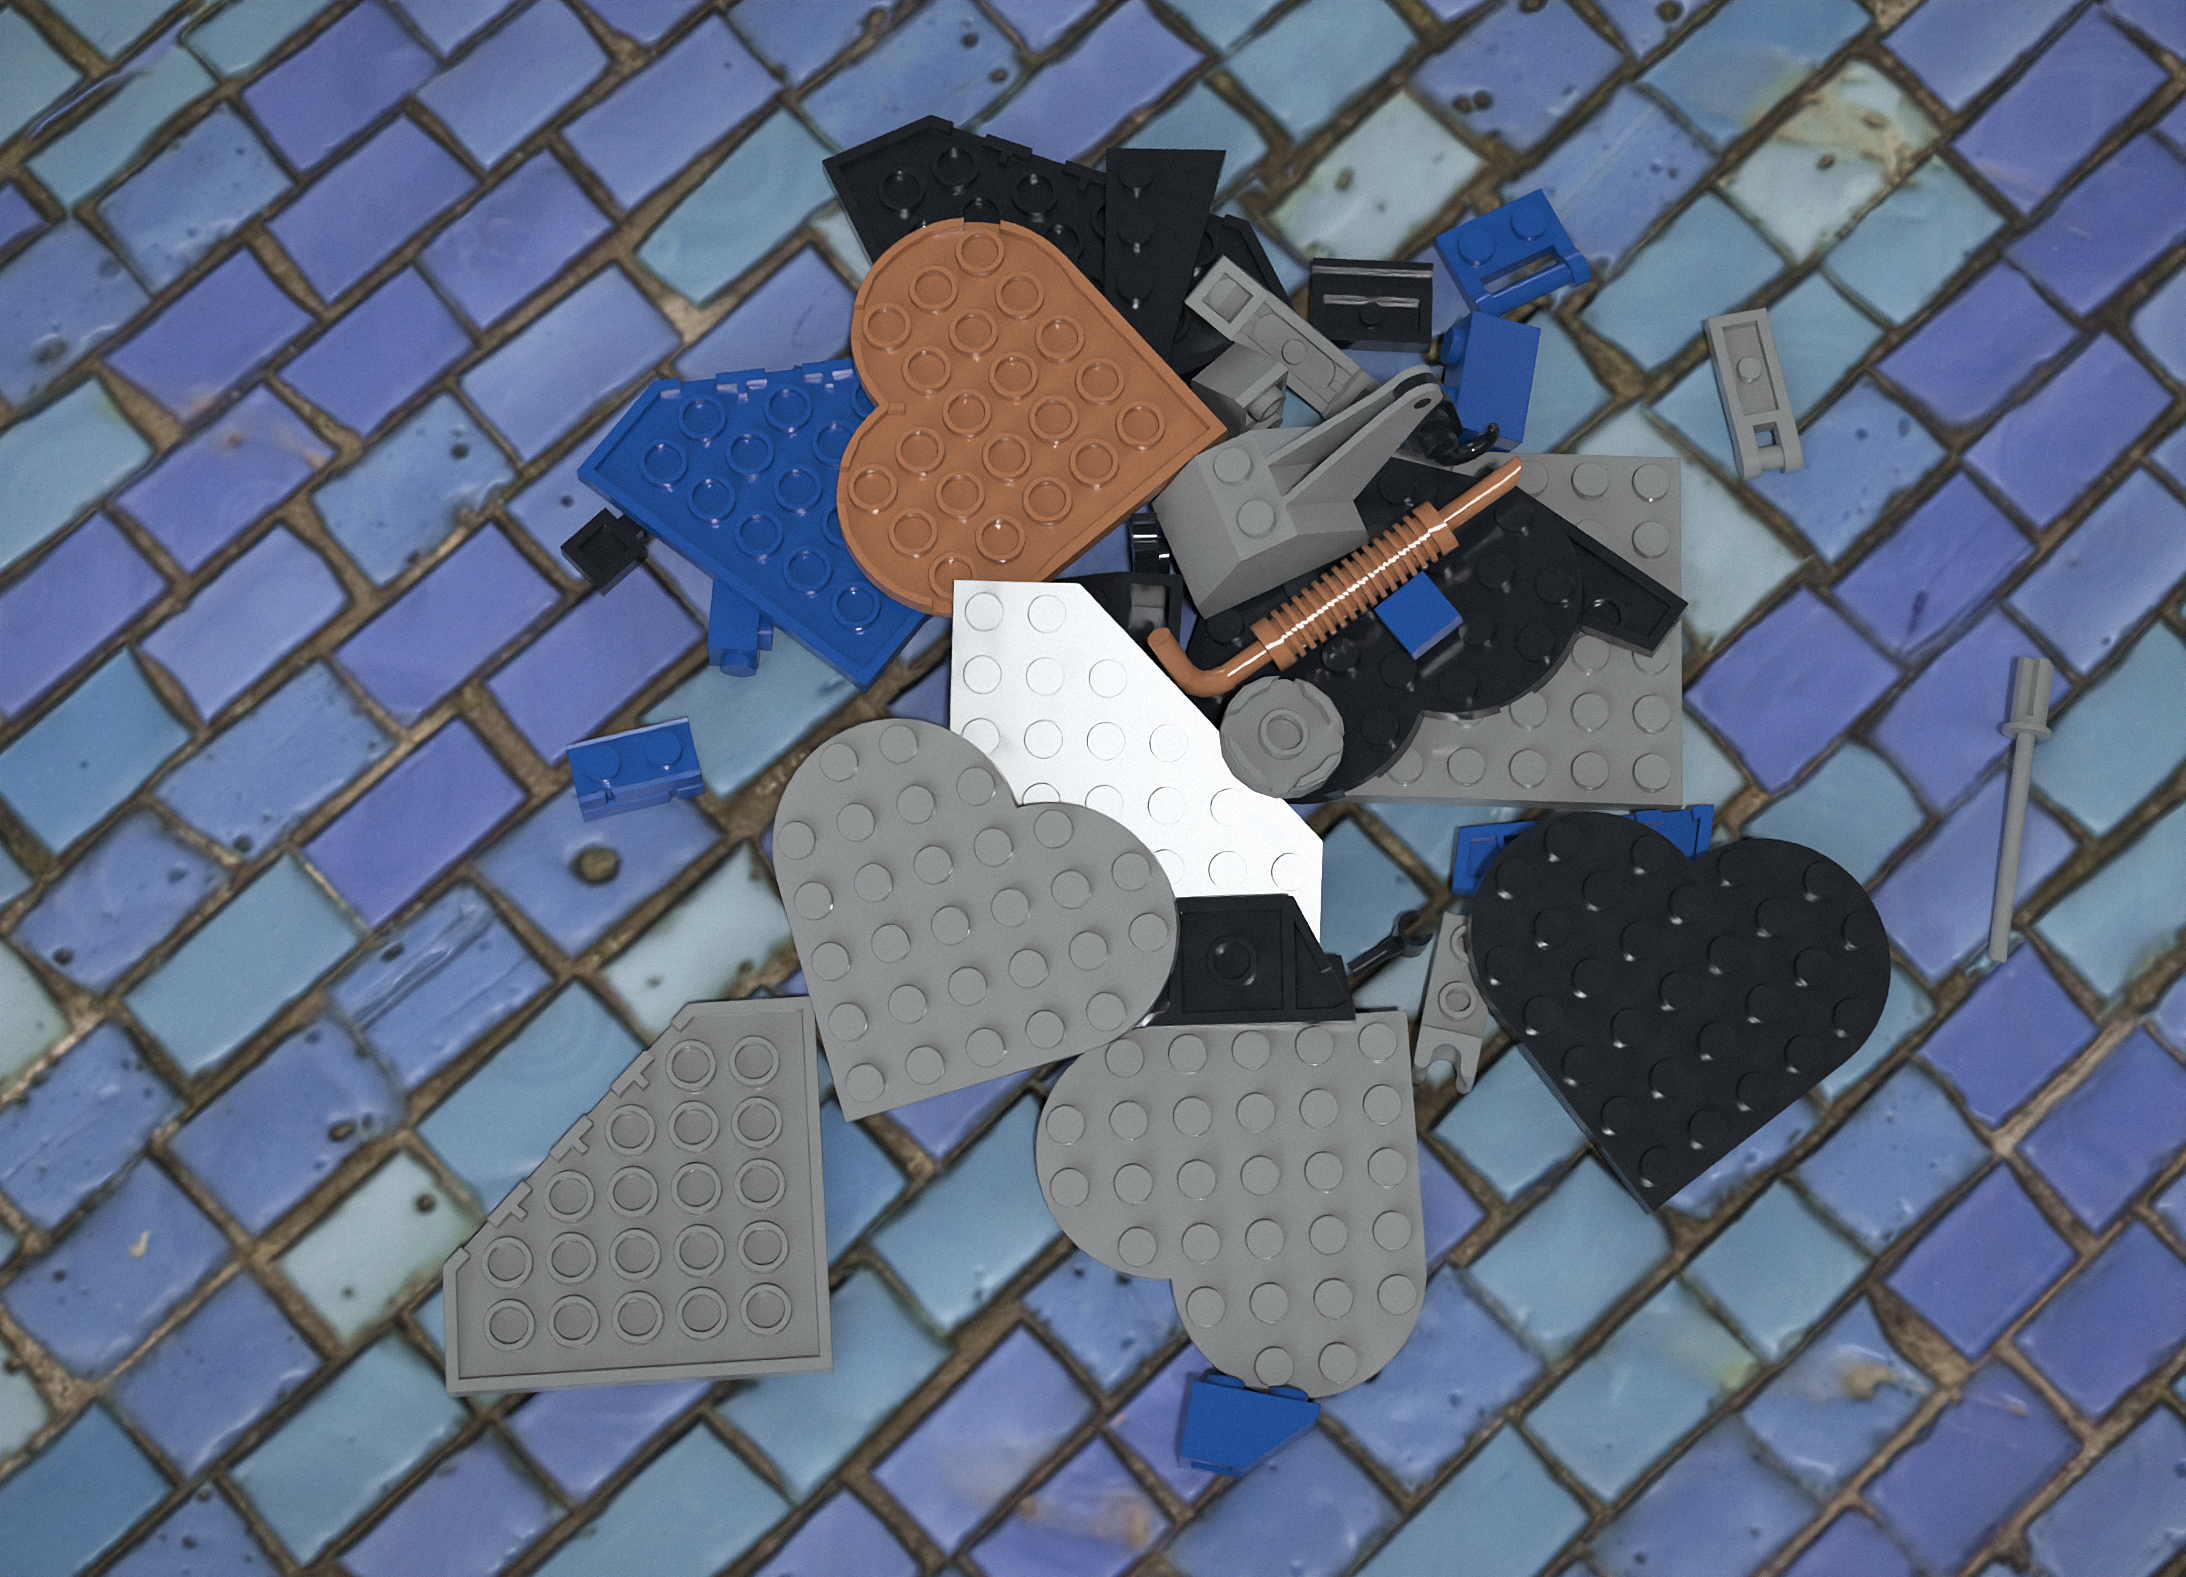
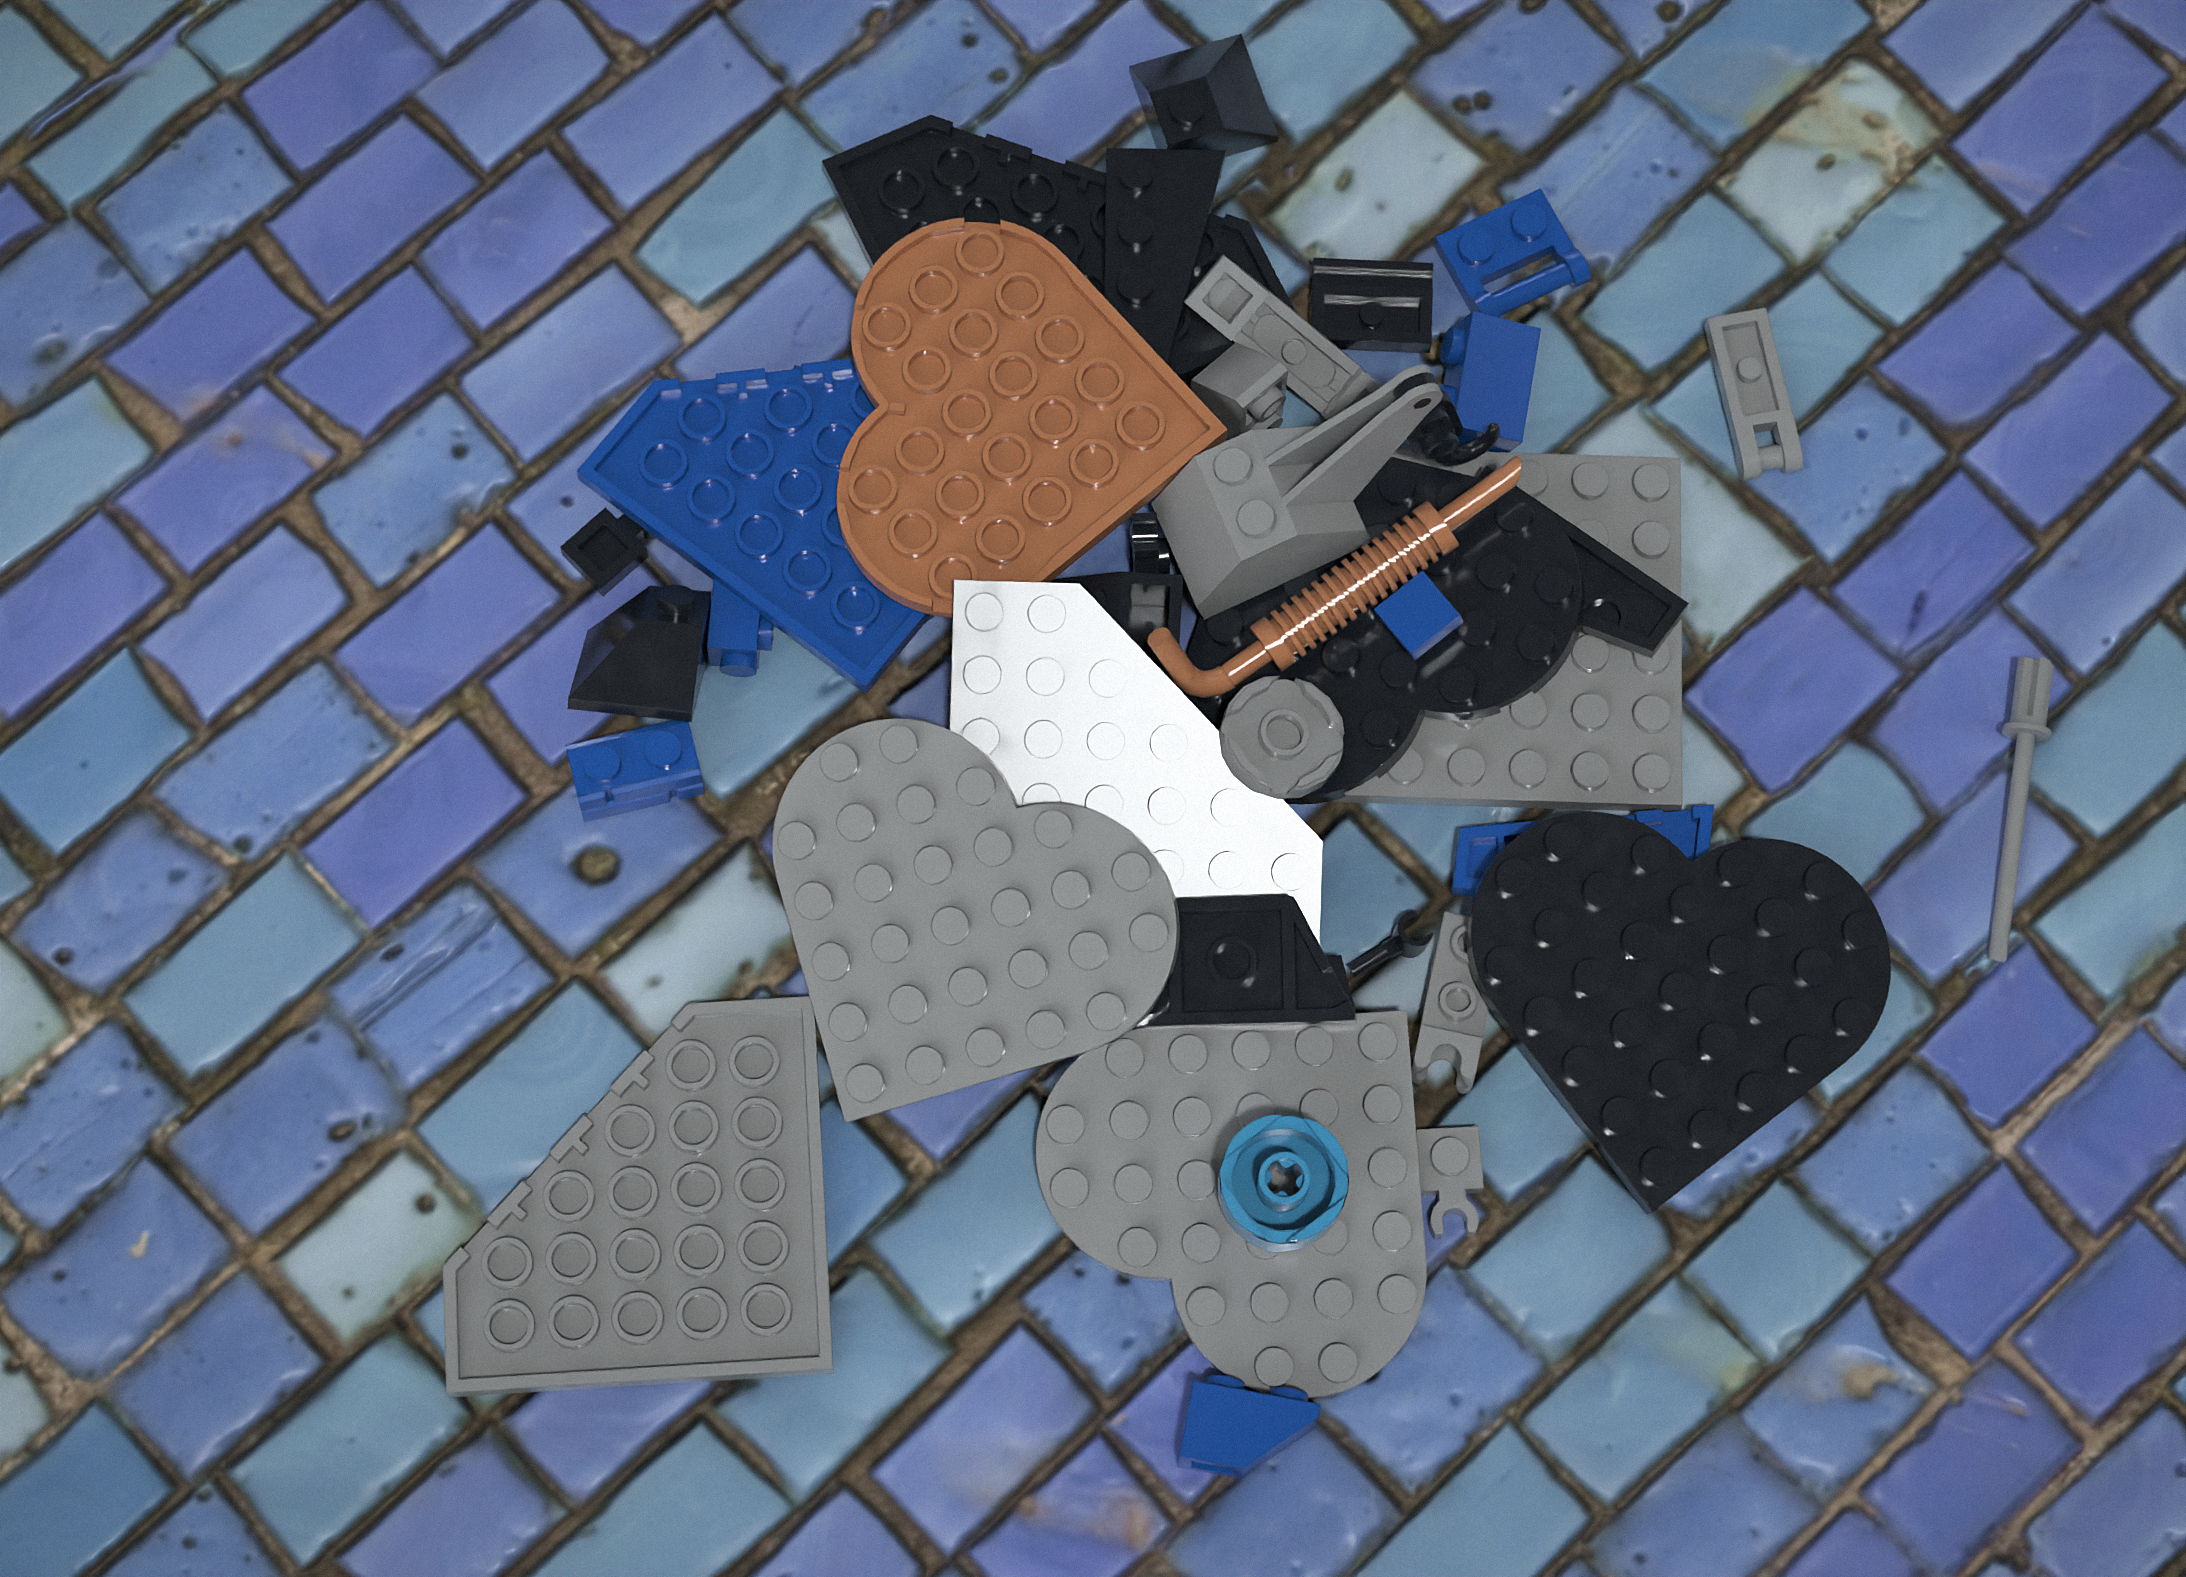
none -> black slope [568,585,711,722]
none -> black slope [1129,34,1279,157]
none -> dark azure brick [1217,1115,1349,1252]
none -> light grey plate [1416,1126,1484,1240]

